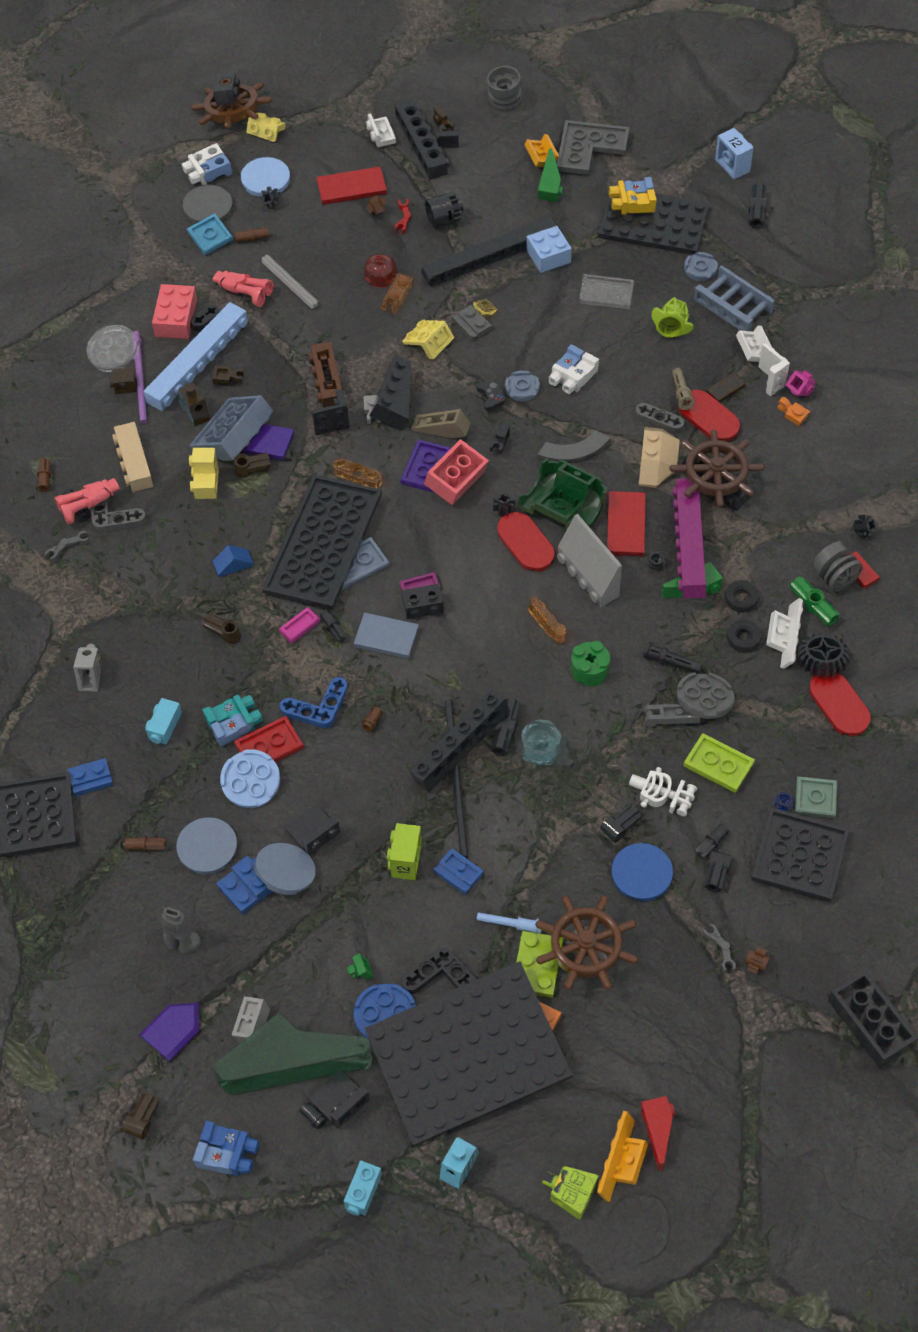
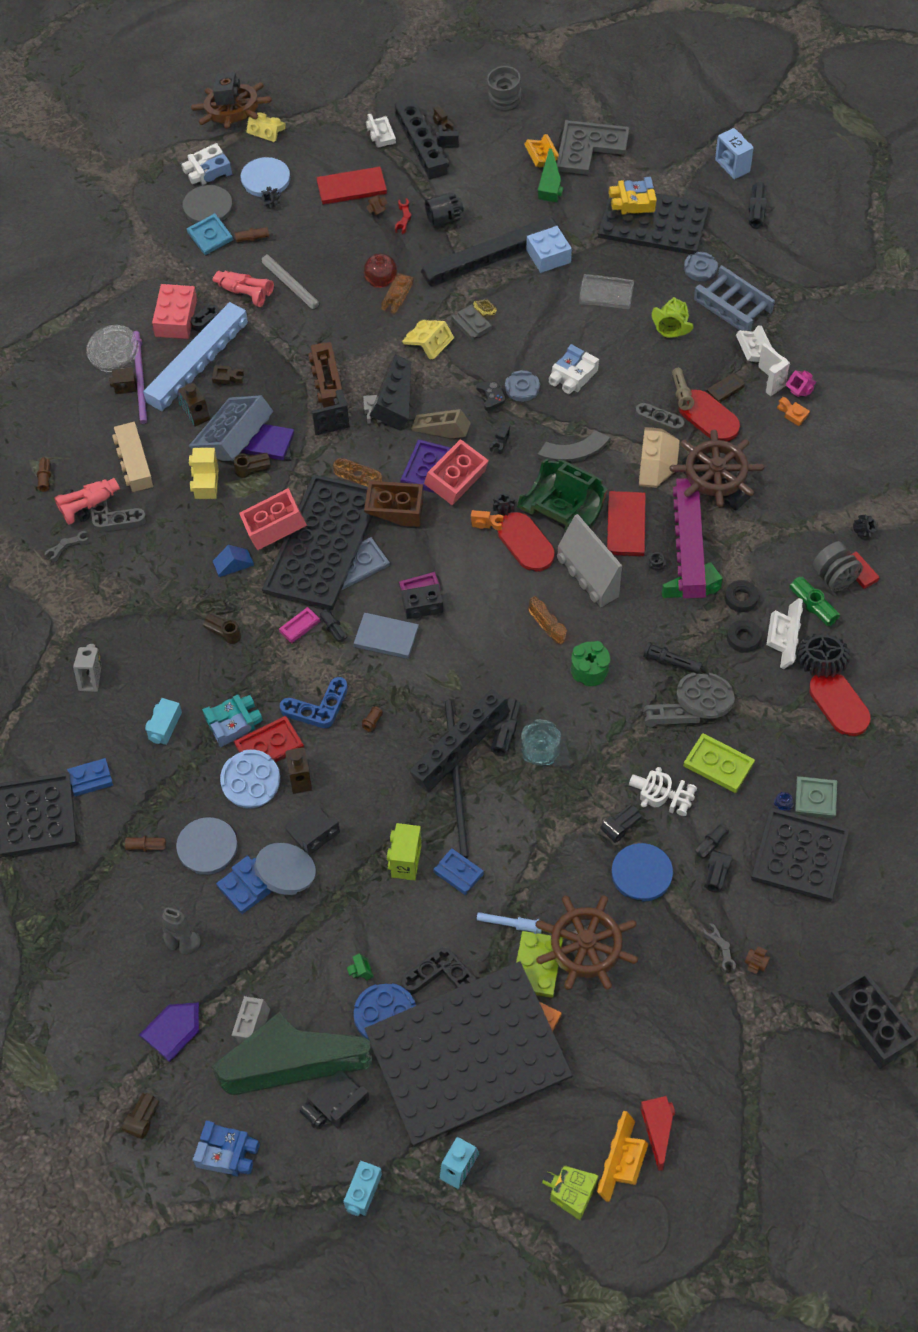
none -> coral brick [239,488,307,550]
none -> dark brown torso [285,748,312,794]
none -> reddish brown slope [364,481,424,527]
none -> orange plate [471,510,504,530]

